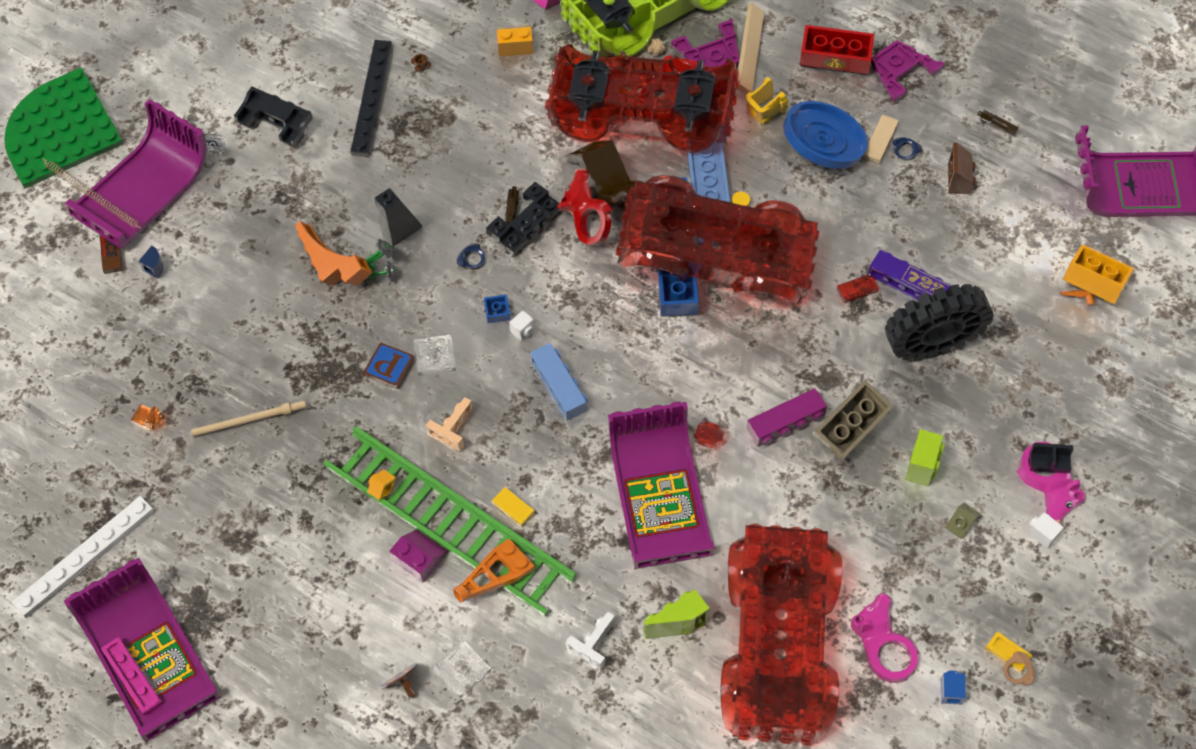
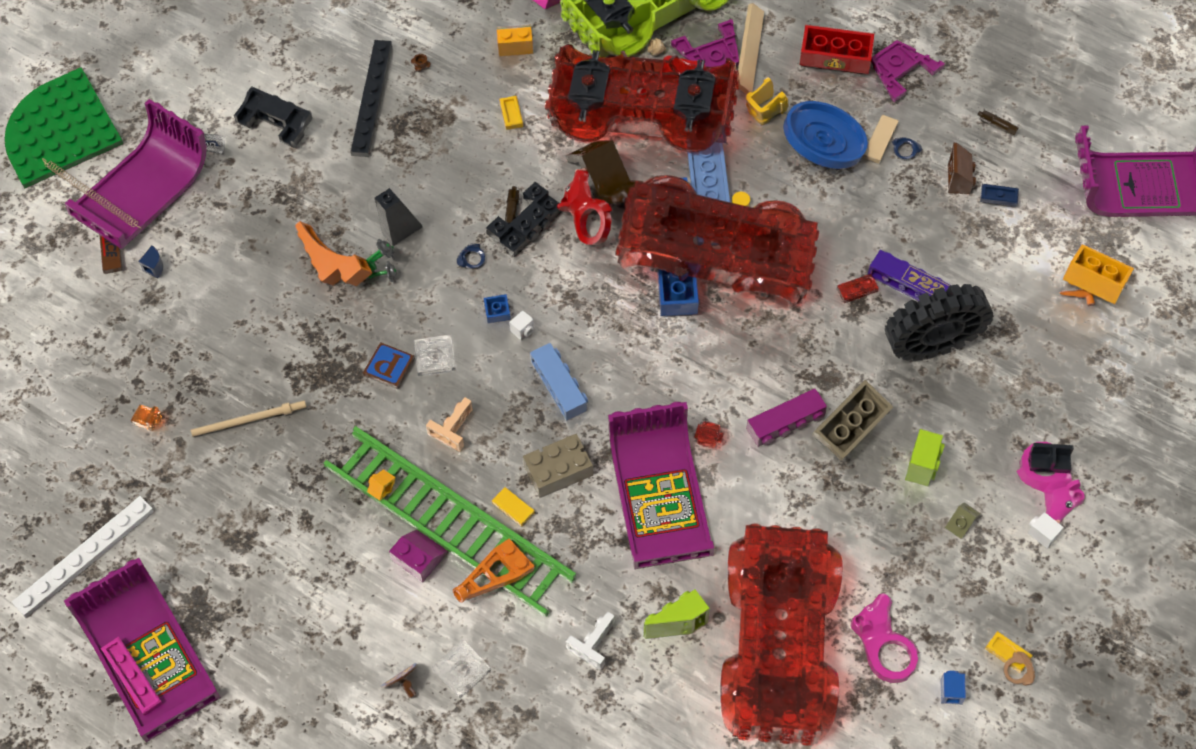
none -> yellow tile [499,96,523,130]
none -> dark tan piece [522,433,593,498]
none -> dark blue plate [980,183,1019,207]

